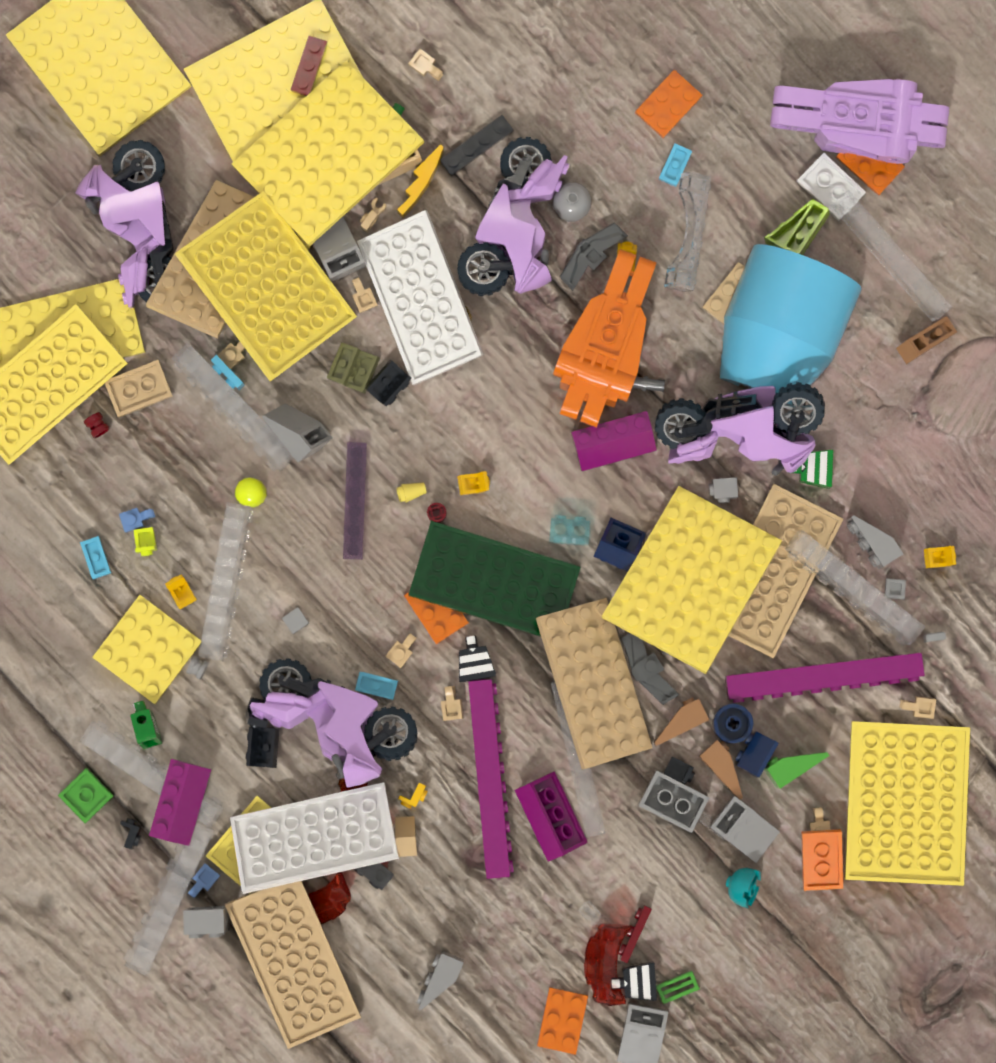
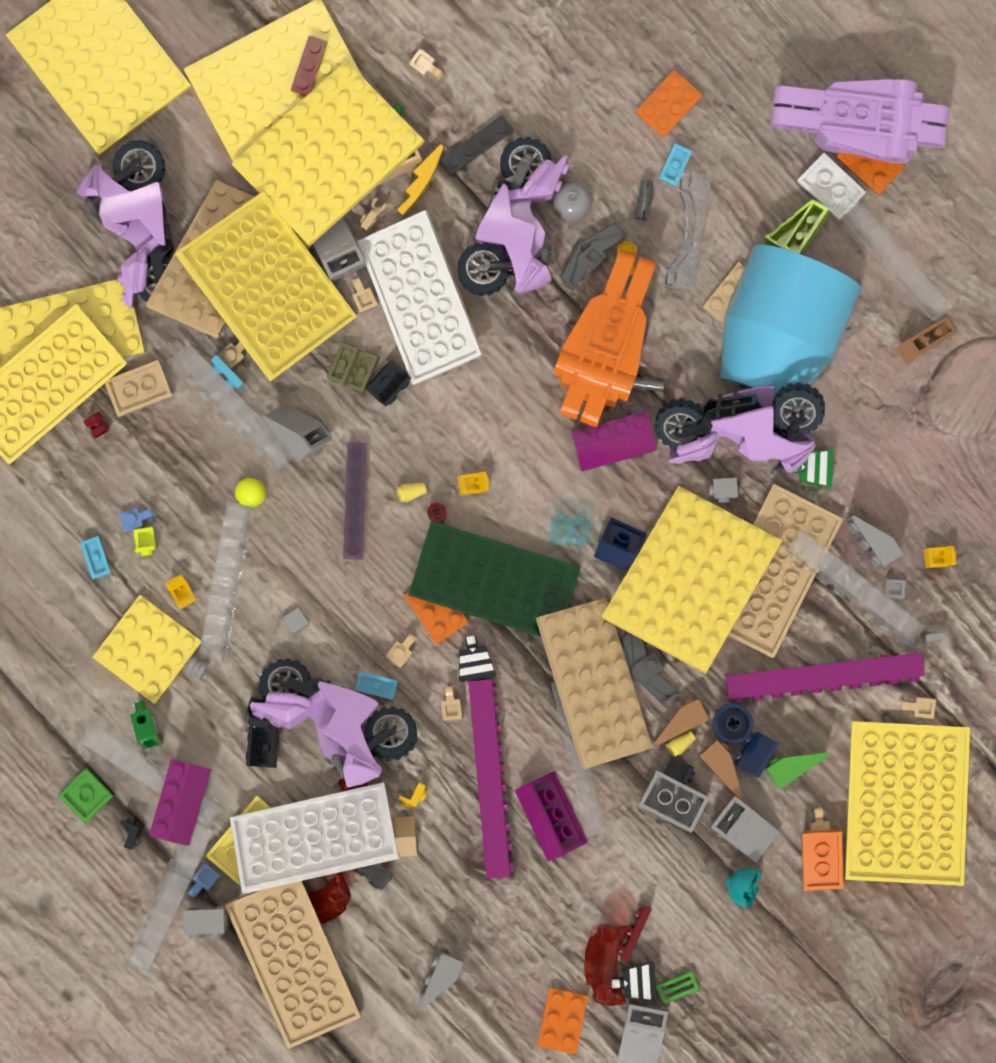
none -> dark grey pin [636,180,653,221]
none -> light yellow cone [666,730,696,757]

